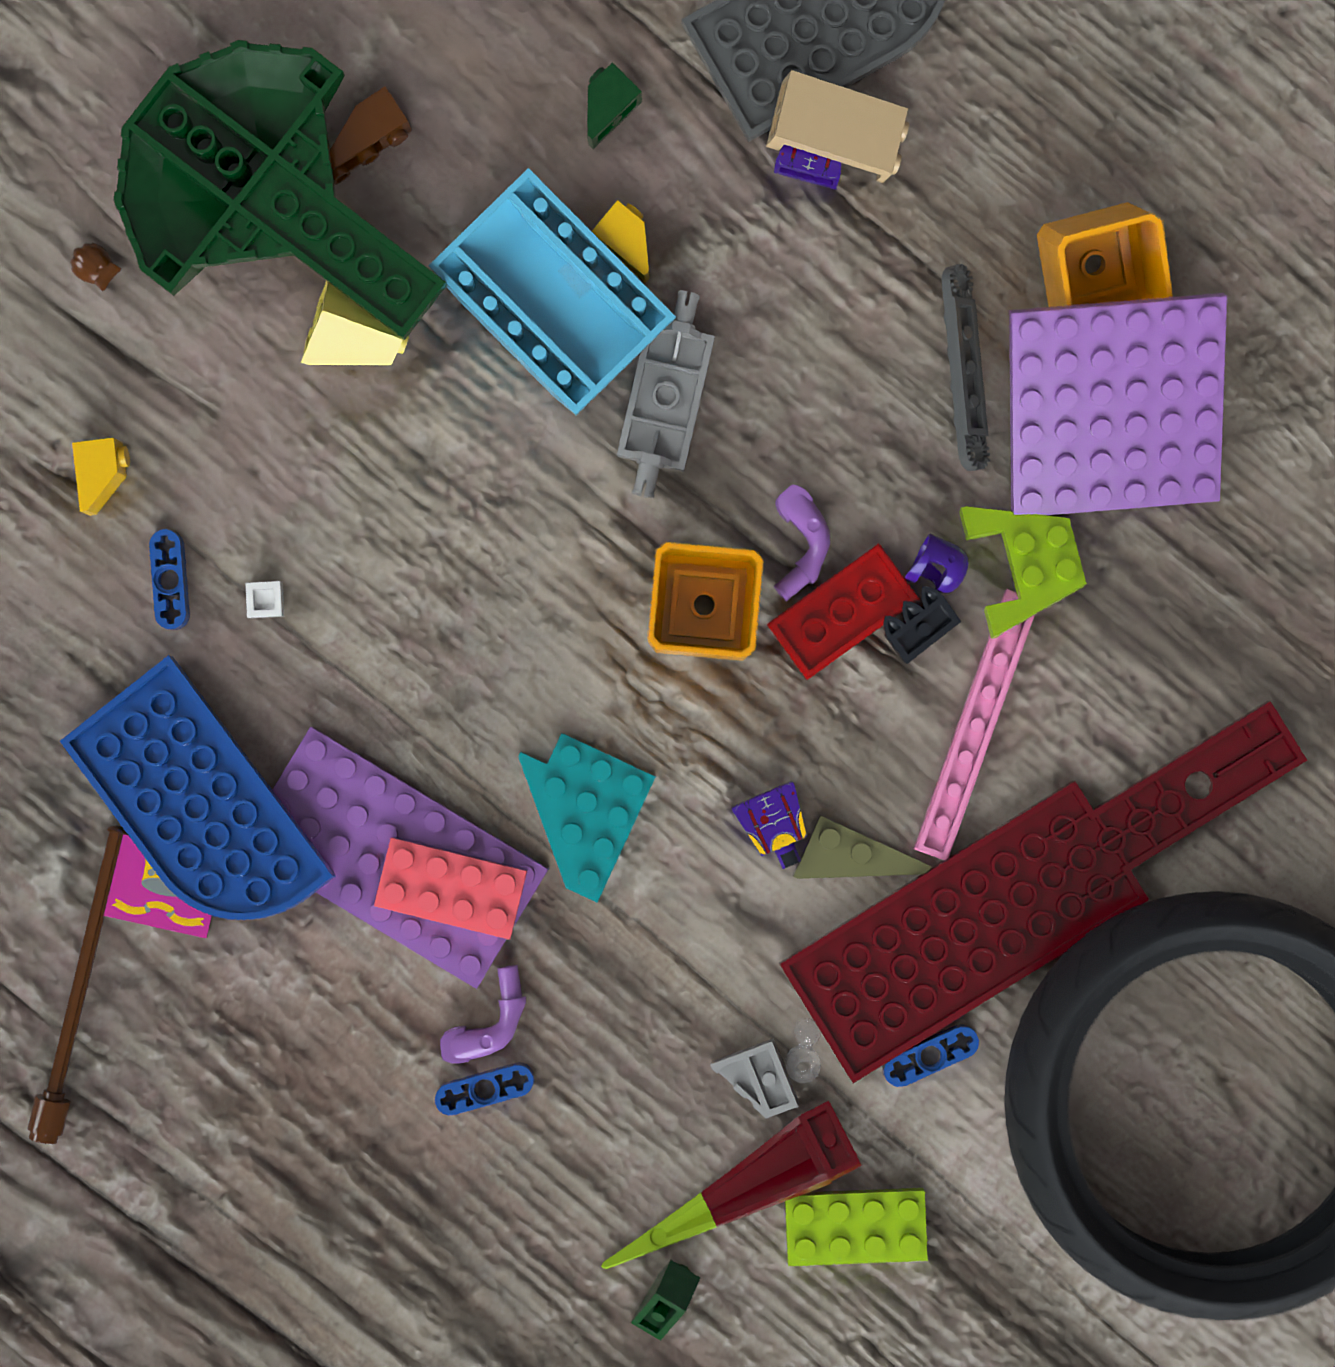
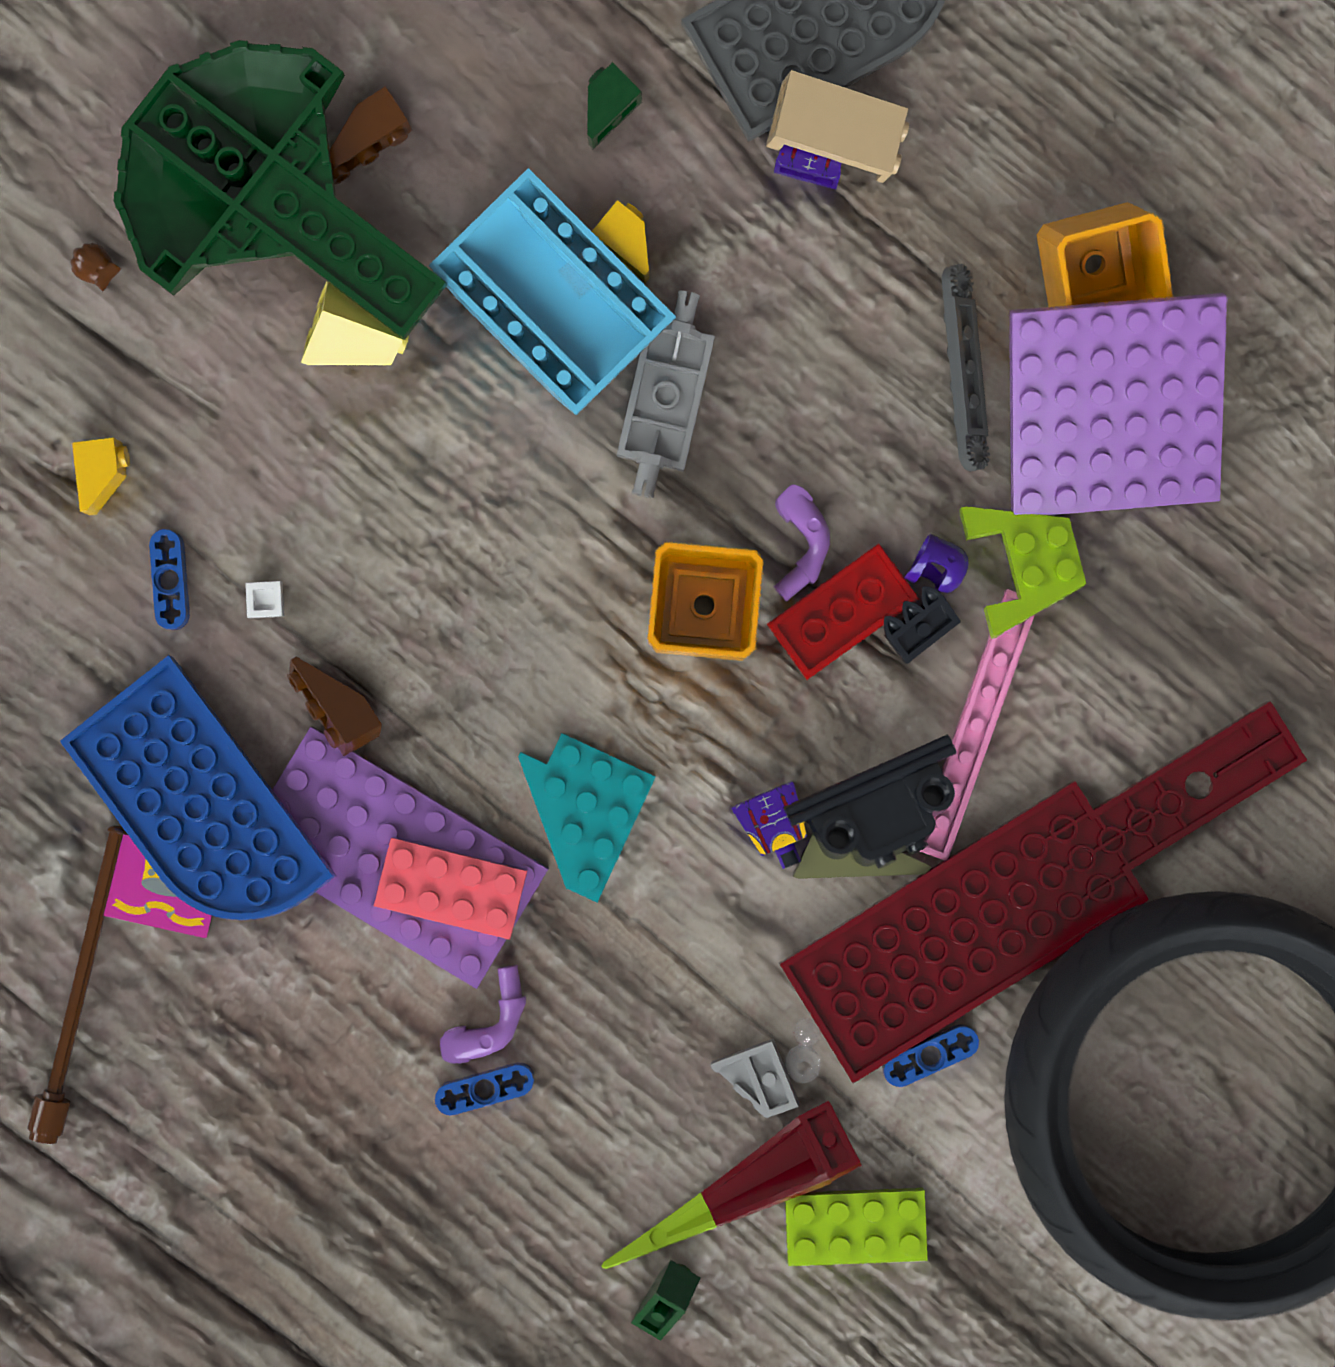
none -> reddish brown slope [287,656,382,756]
none -> black brick [783,734,957,869]

